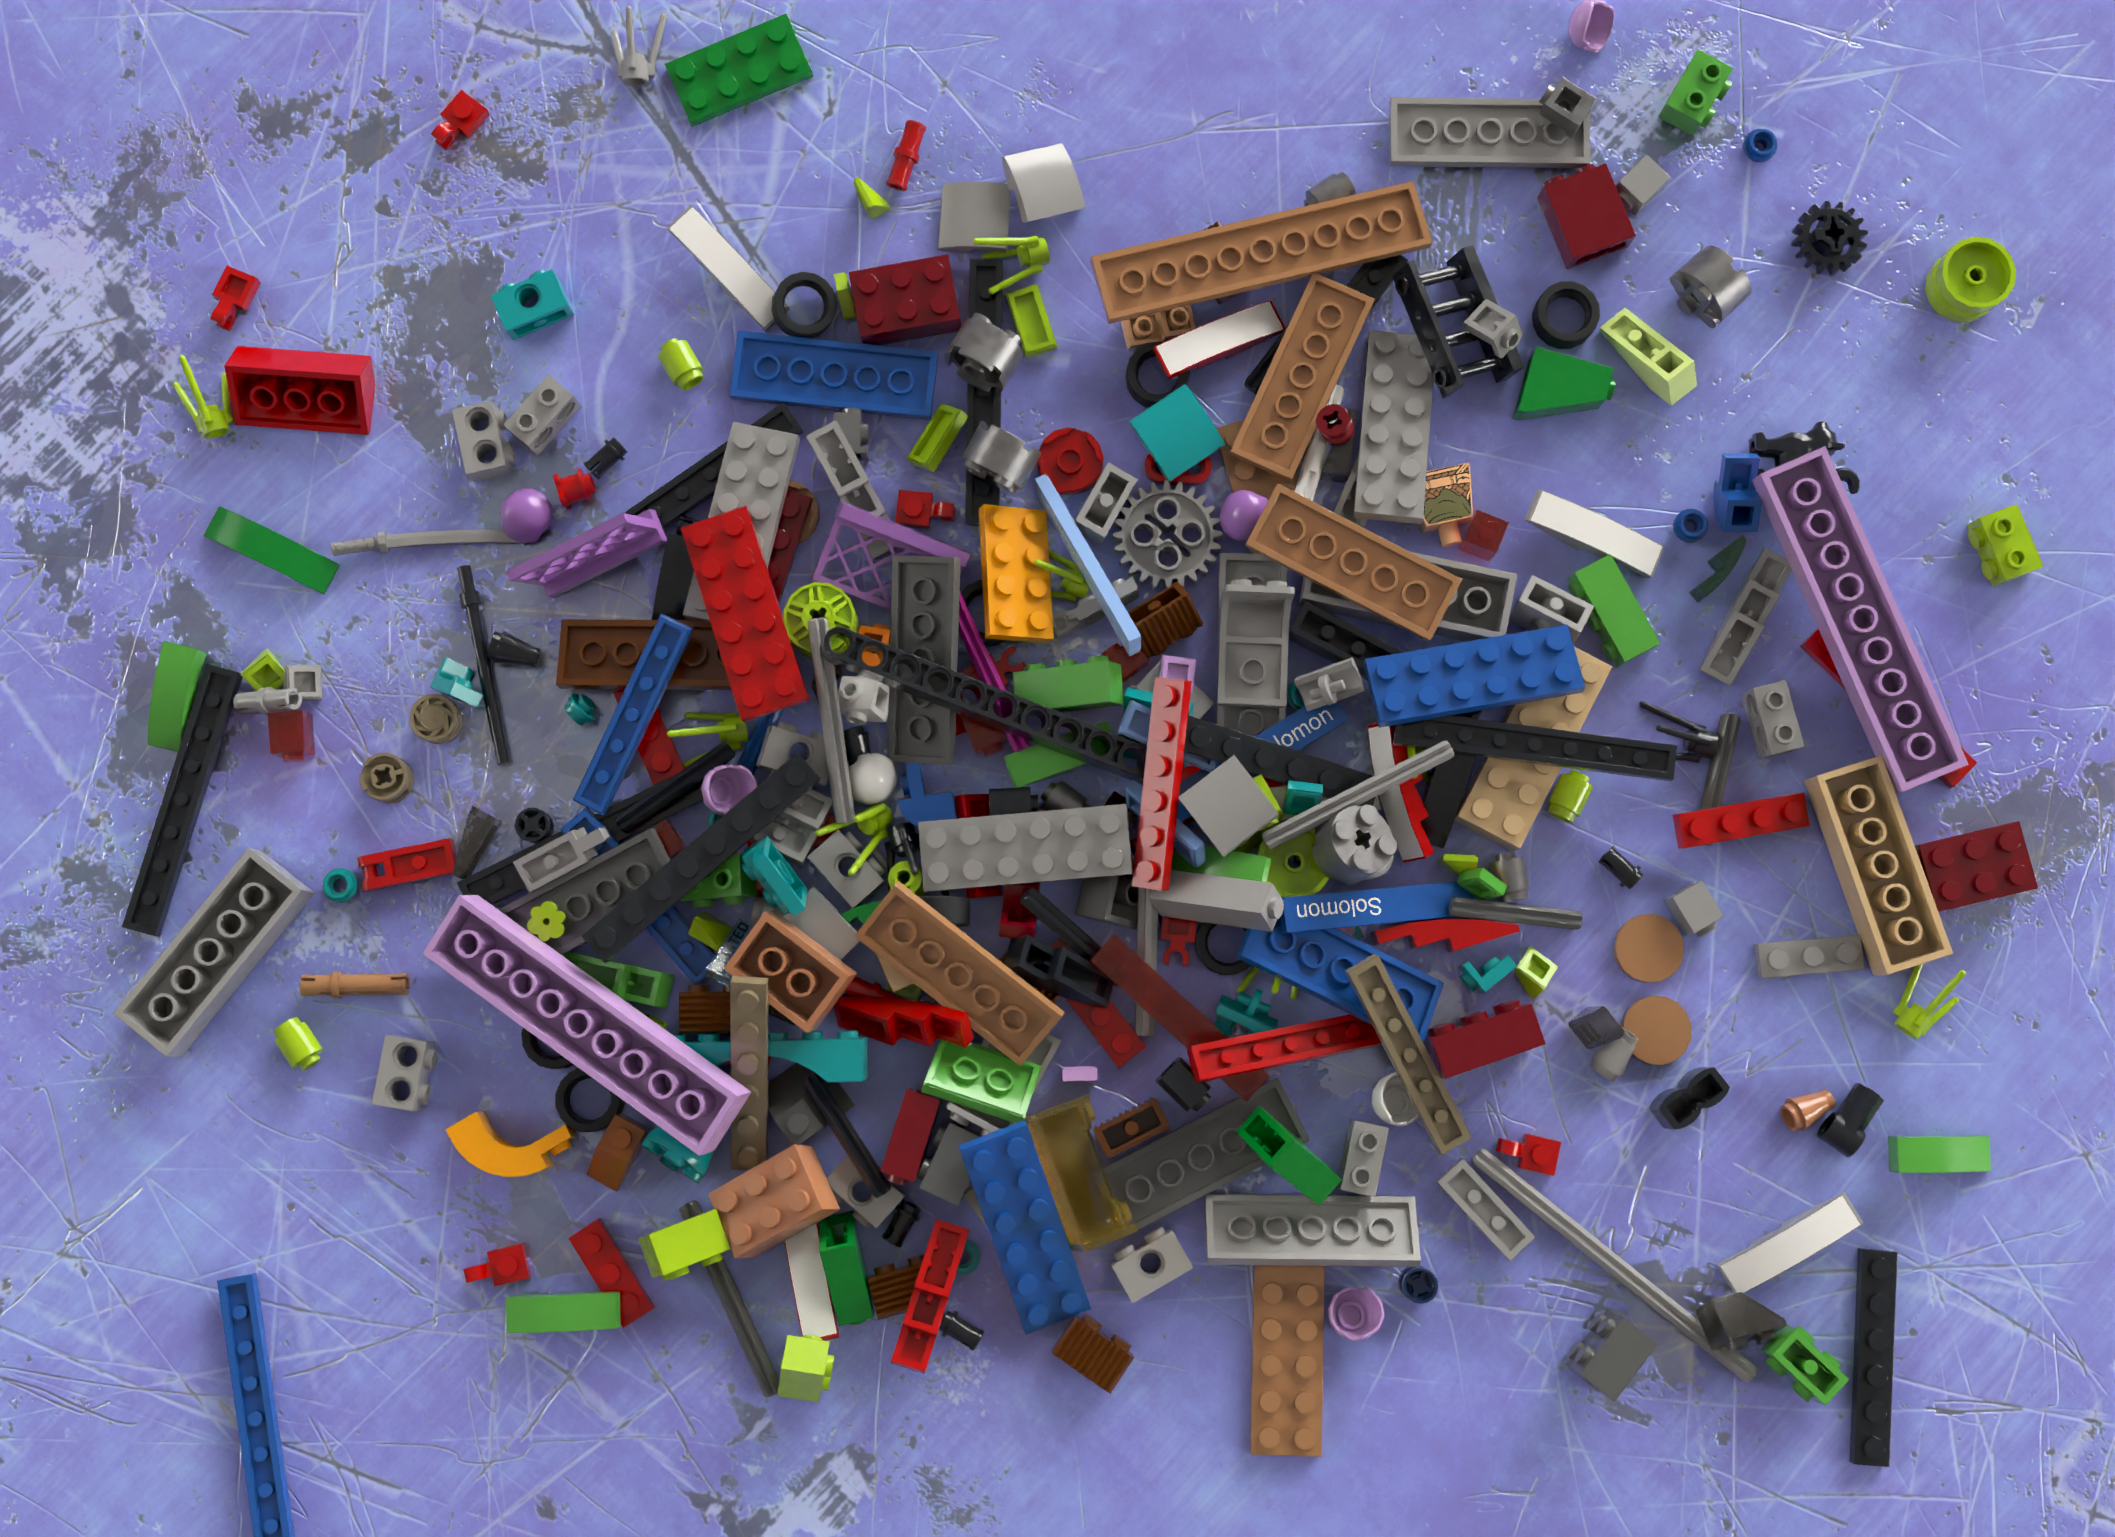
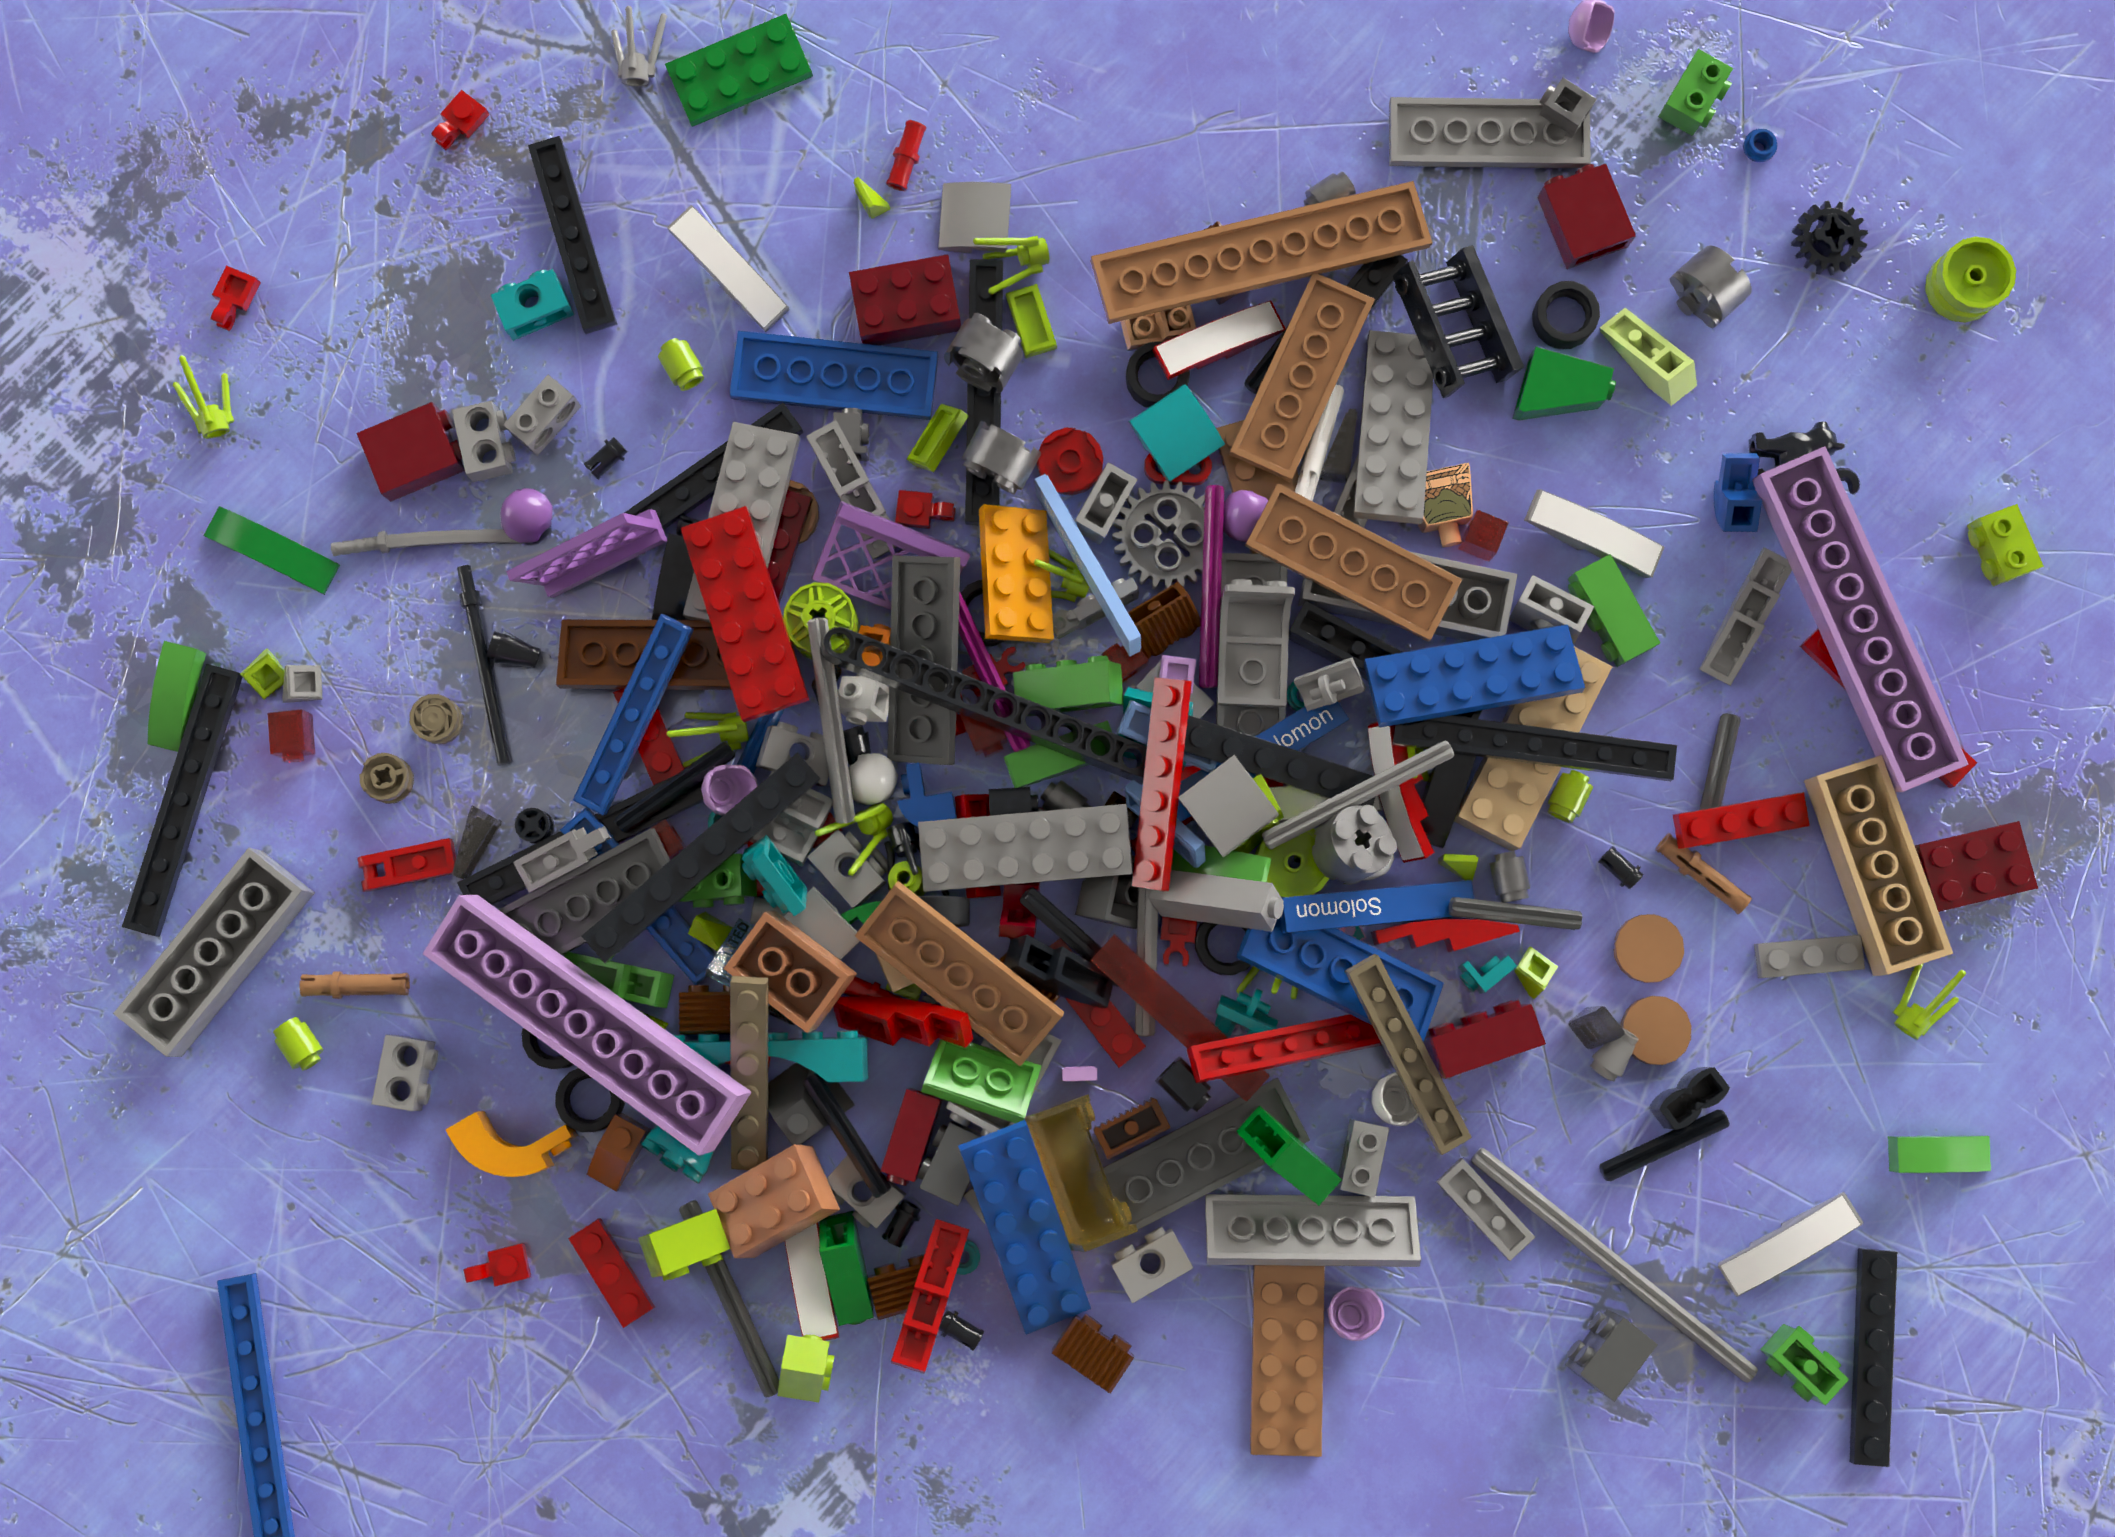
red slope [224,346,375,435] -> none
light grey pin [233,687,302,715] -> none
teal plate [322,868,358,903] -> none
teal bracket [430,657,483,707] -> none
bright green slope [506,1292,621,1333] -> none
lime plant [527,901,566,941] -> none
red brick [553,469,596,510] -> none
teal plate [564,693,596,726] -> none
black tyre [771,272,837,338] -> none
lime tile [833,272,856,320] -> none
light grey slope [1001,143,1086,223] -> none
teal tile [1283,780,1323,815] -> none
dark red wheel [1316,404,1355,446] -> none
dark blue wheel [1398,1266,1438,1304] -> none
bright green tile [1457,867,1507,900] -> none
light grey bracket [1463,299,1523,358] -> none
red plate [1496,1133,1561,1176] -> none
light grey brick [1616,155,1671,215] -> none
black plant [1639,701,1718,763] -> none
light grey brick [1664,880,1724,937] -> none
blue plate [1673,509,1708,543] -> none
clear green slope [1689,535,1747,603] -> none
clear smoke slope [1695,1292,1787,1352] -> none
light grey brick [1741,680,1805,759] -> none
nougat cone [1780,1089,1836,1131] -> none
black piece [1817,1083,1884,1158] -> none
none -> dark red brick [357,402,465,502]
none -> black plate [528,136,618,334]
none -> magenta axle [1199,485,1224,688]
none -> black axle [1599,1110,1730,1181]
none -> medium nougat pin [1656,833,1752,914]

